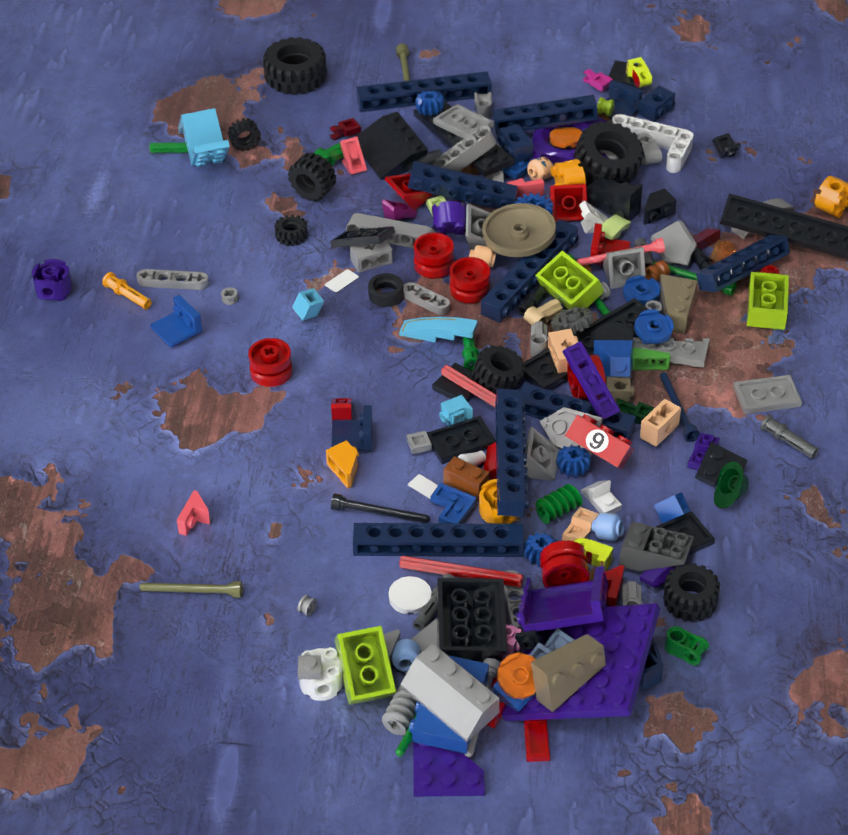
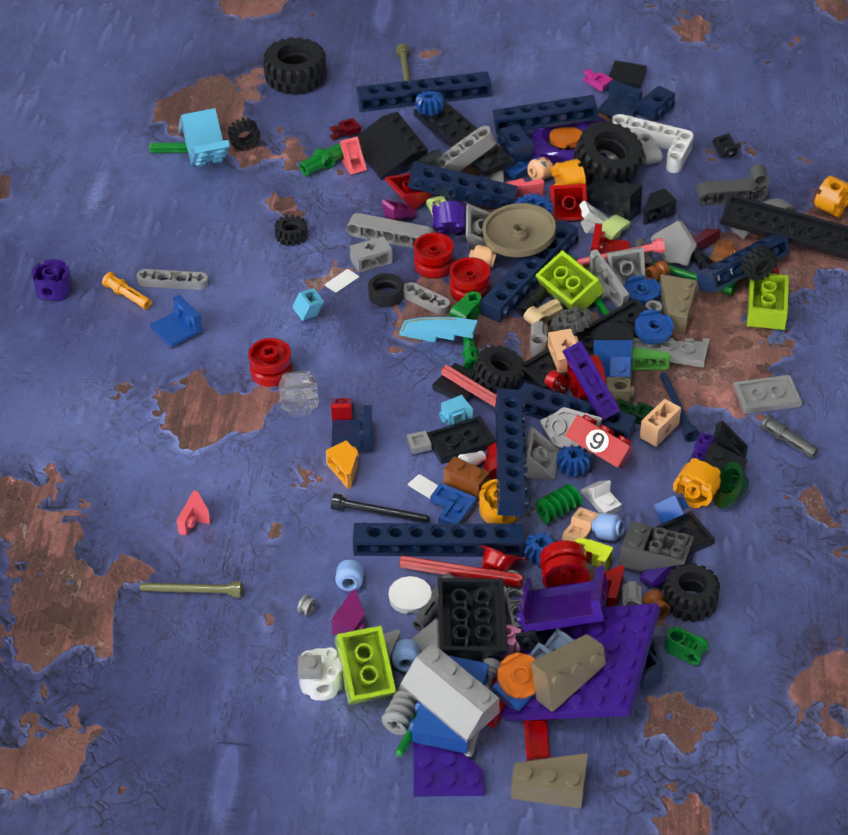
light grey bush [221,287,239,305] -> none
black tyre [288,153,337,201] -> none
black tile [330,226,395,248] -> none
light grey tile [433,104,494,139] -> none
light grey piece [474,92,492,119] -> none
lime wheel [597,97,615,117] -> none
neon yellow leg [626,57,652,88] -> none
none -> clear brick [278,371,319,417]
none -> magenta slope [331,590,367,636]
none -> light blue head [335,559,364,592]
none -> green piece [449,292,481,320]
none -> red piece [480,545,529,572]
none -> dark tan wedge [511,753,588,808]
none -> red beam [544,370,570,394]
none -> light grey wing [589,249,629,307]
none -> dark orange wheel [642,589,670,620]
none -> light orange brick [673,458,721,508]
none -> dark grey beam [696,164,769,206]
none -> black slope [713,421,748,458]
none -> black tyre [741,245,778,281]

